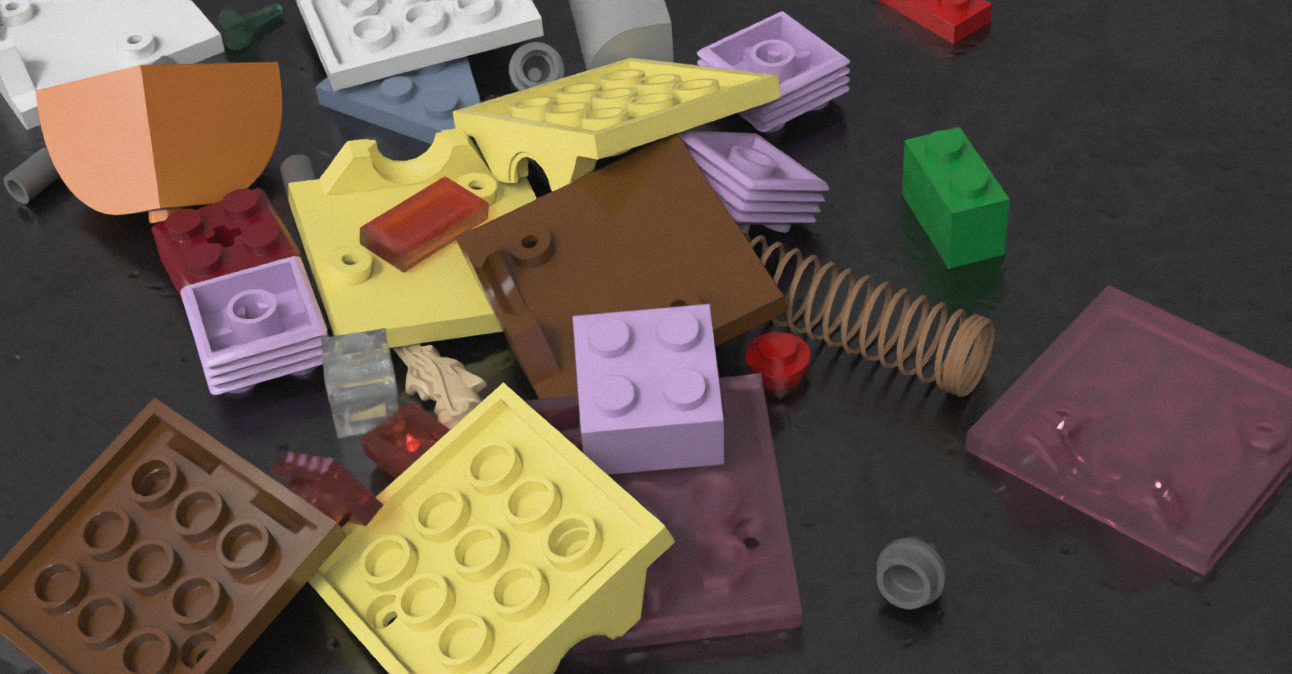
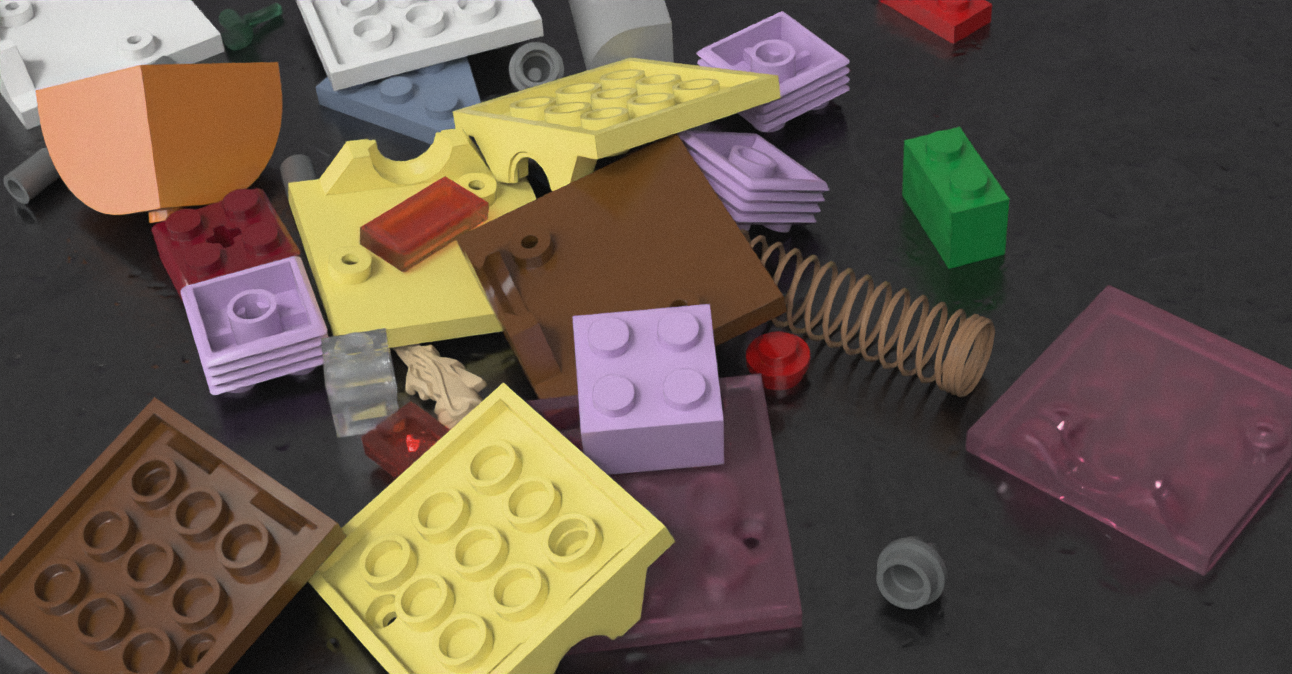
clear red plate [269,451,383,527] -> none

